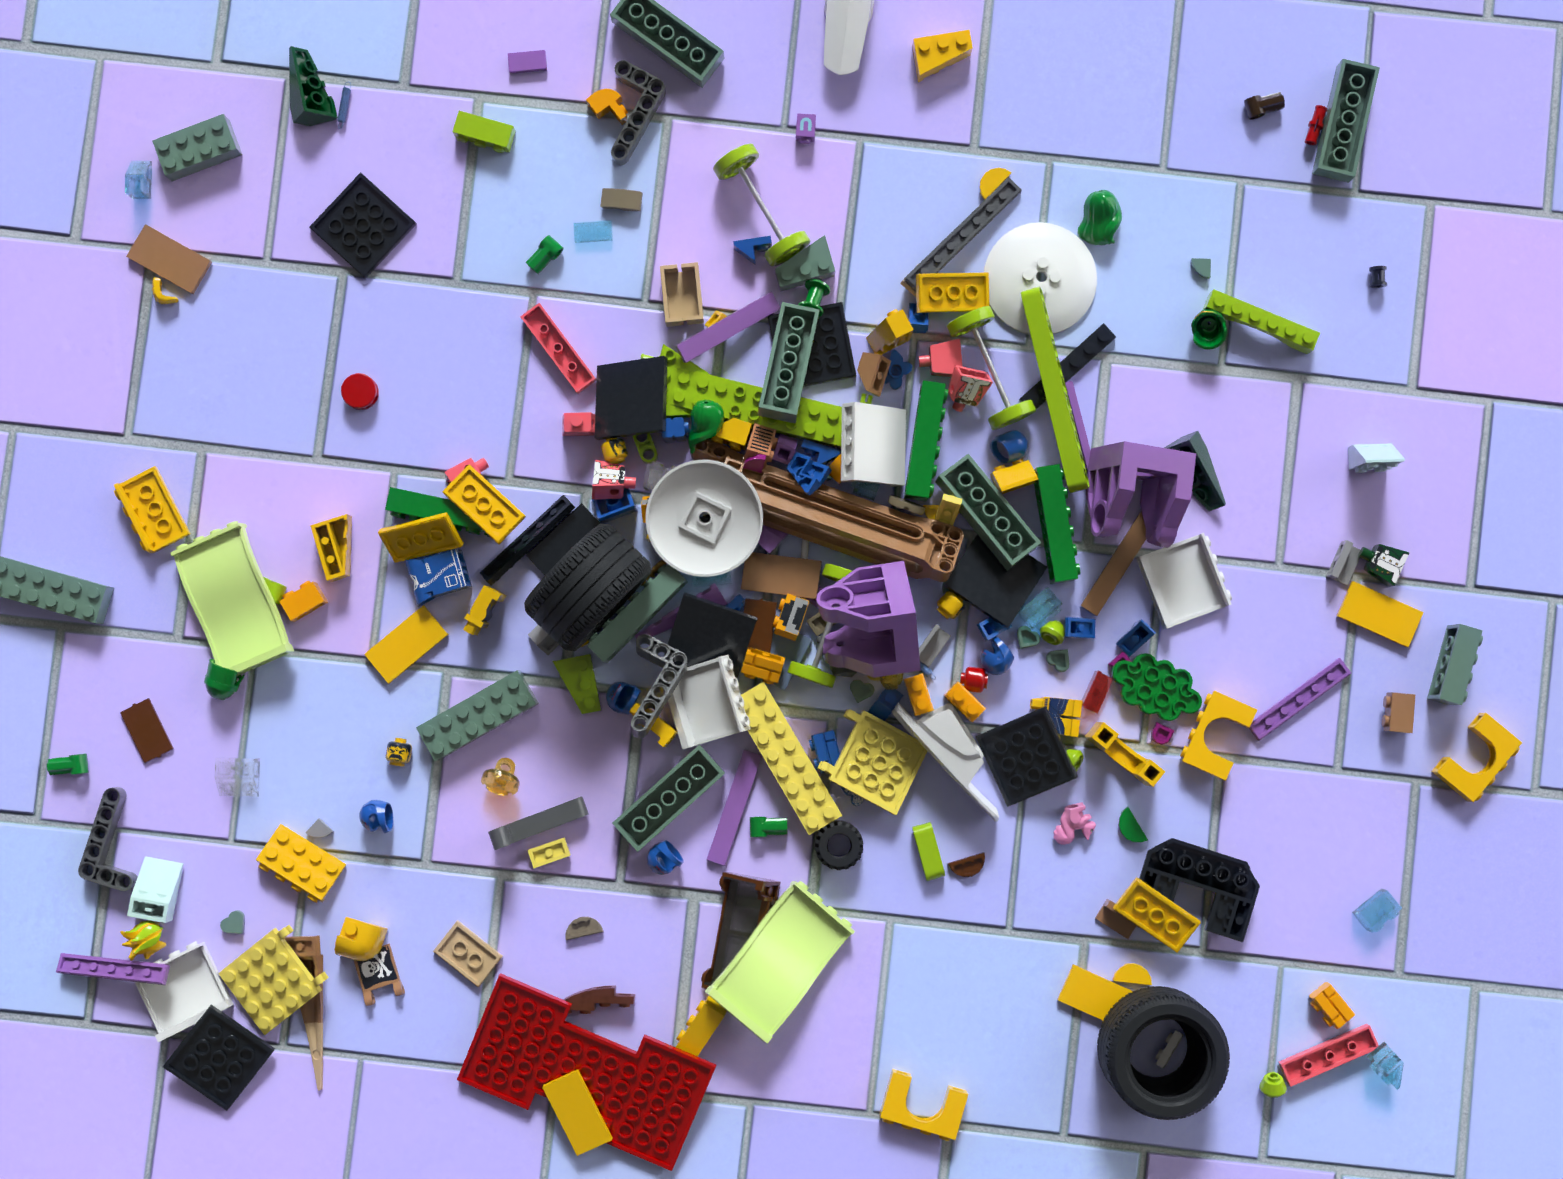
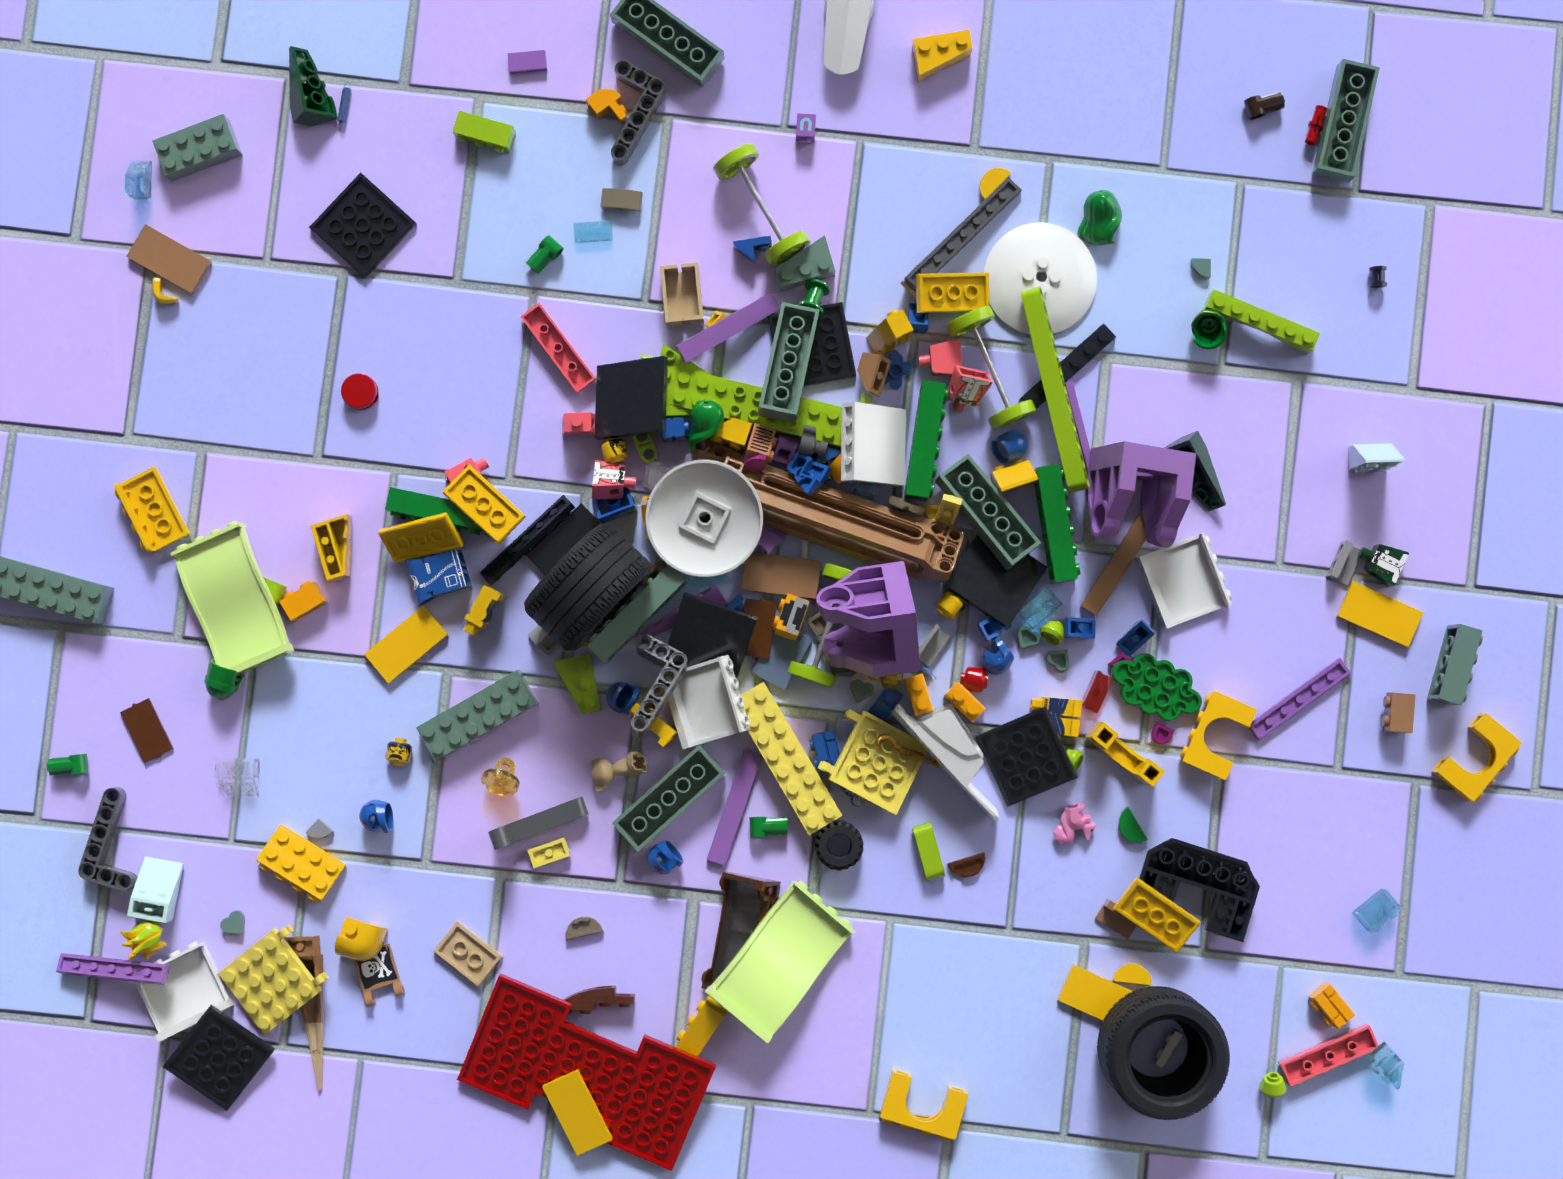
light orange brick [741,647,785,684] -> none
none -> tan animal [591,751,647,792]
none -> dark grey piece [798,425,828,457]
none -> pearl gold piece [875,734,940,768]

